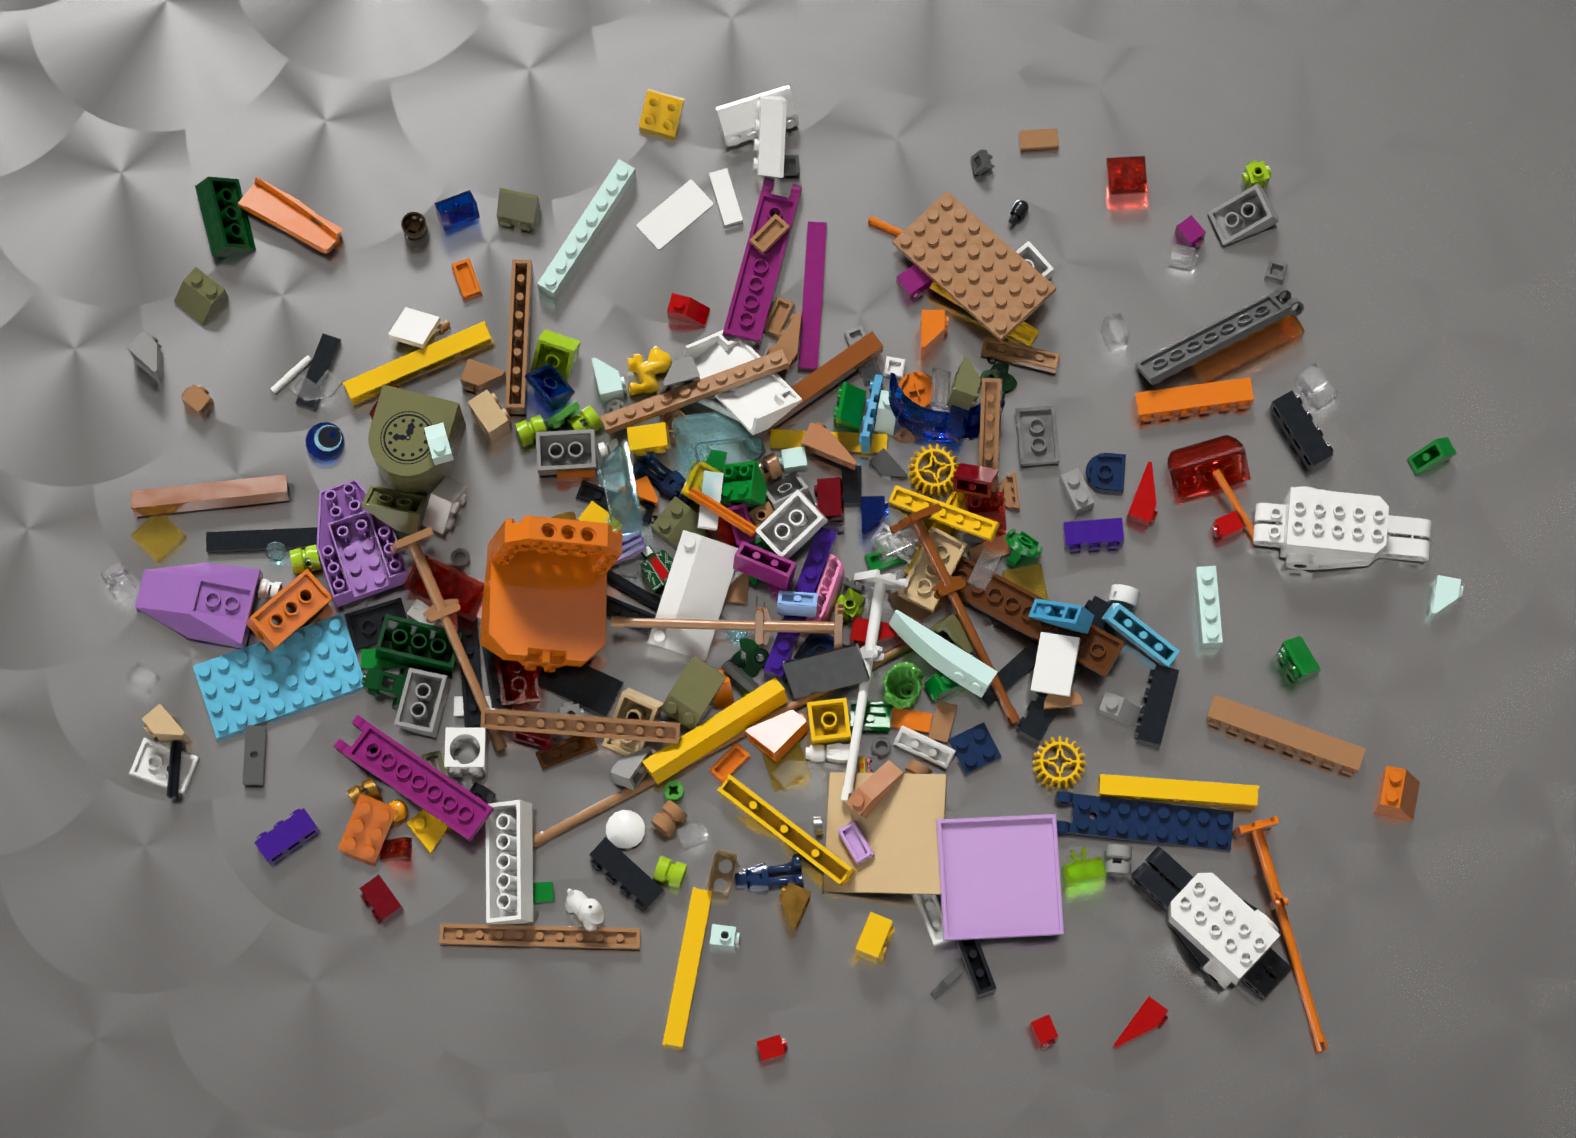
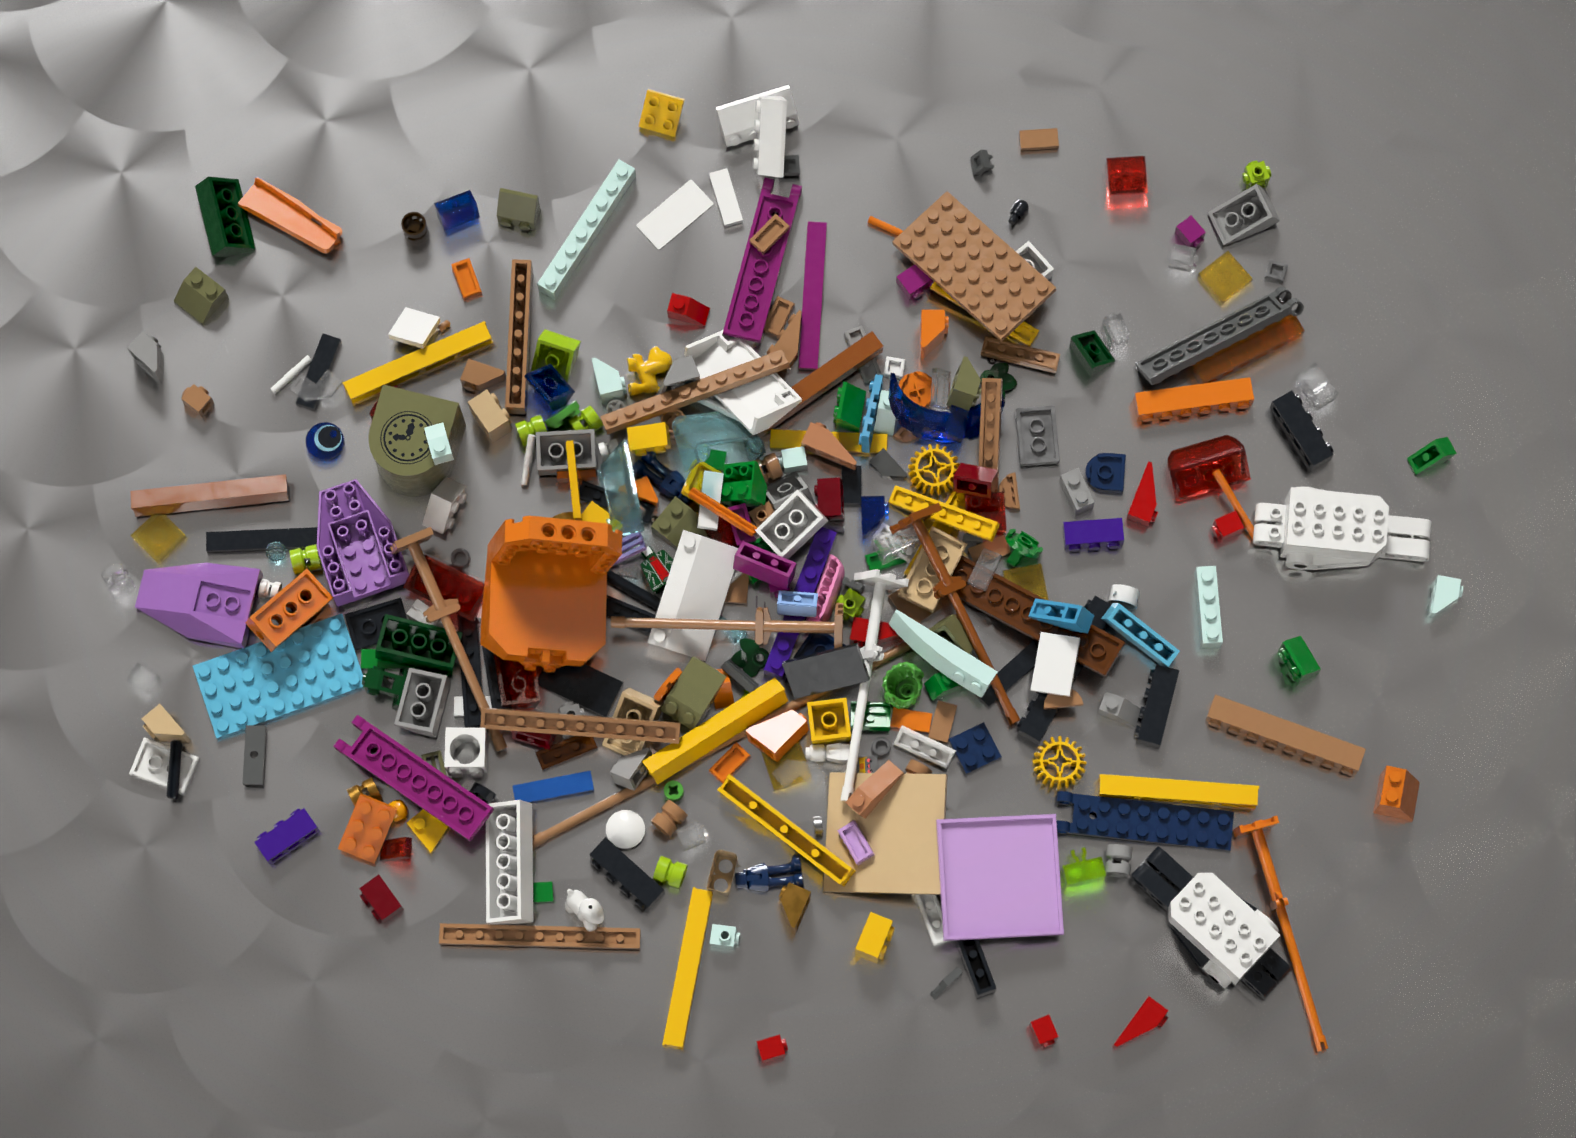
olive slope [361,485,428,535] -> none
none -> blue tile [512,771,594,803]
none -> white piece [521,434,536,485]
none -> yellow tile [566,440,582,521]
none -> orange tile [653,667,683,702]
none -> dark green slope [1069,330,1115,377]
none -> clear yellow tile [1198,251,1253,304]

